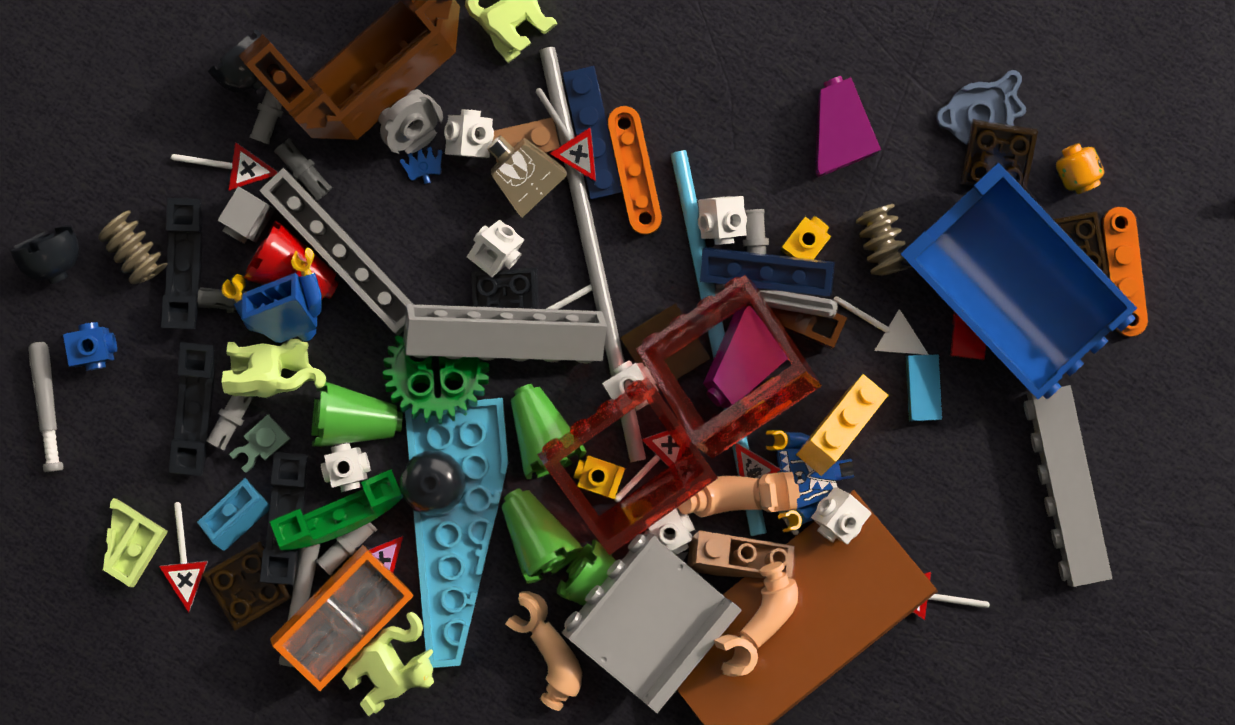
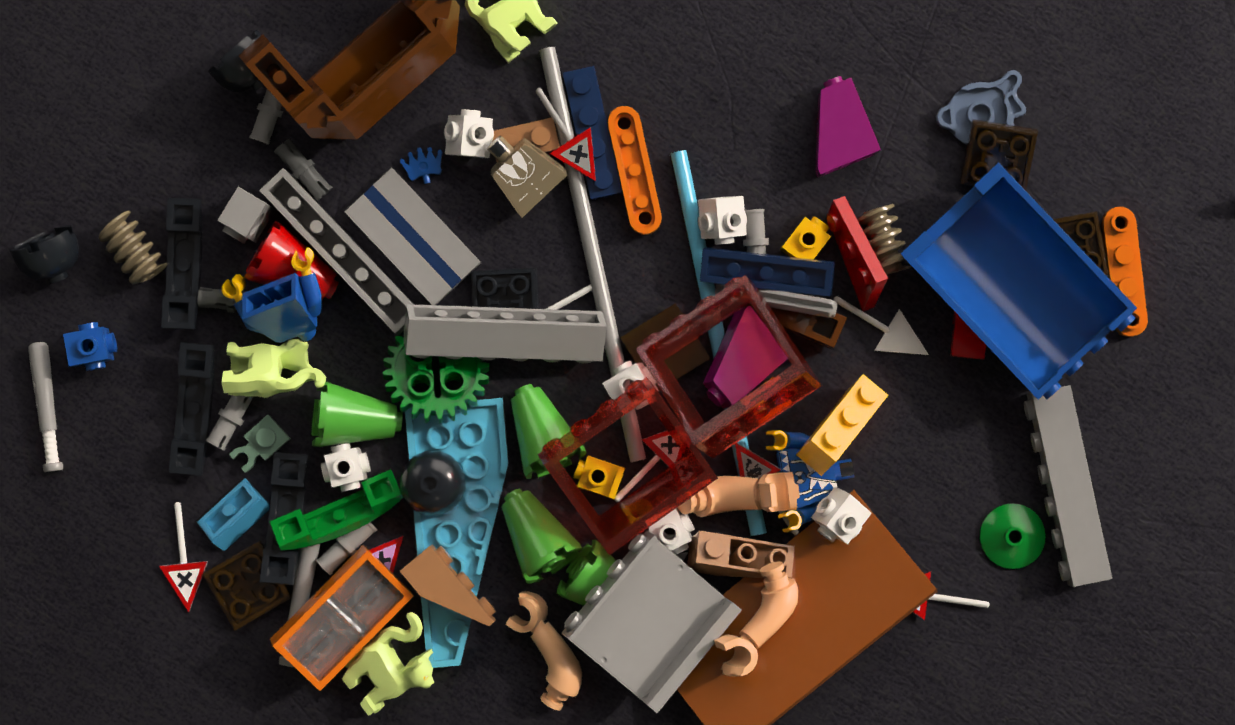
yellowish green wing [103,498,168,587] -> none
piece [171,142,278,190] -> none
light grey plate [379,89,443,154] -> none
white brick [467,220,524,277] -> none
dark azure slope [906,355,942,421] -> none
light orange head [1056,143,1104,194] -> none
none -> light grey tile [345,168,481,305]
none -> medium nougat slope [400,544,496,626]
none -> red wing [827,196,888,311]
none -> green dish [980,504,1045,569]

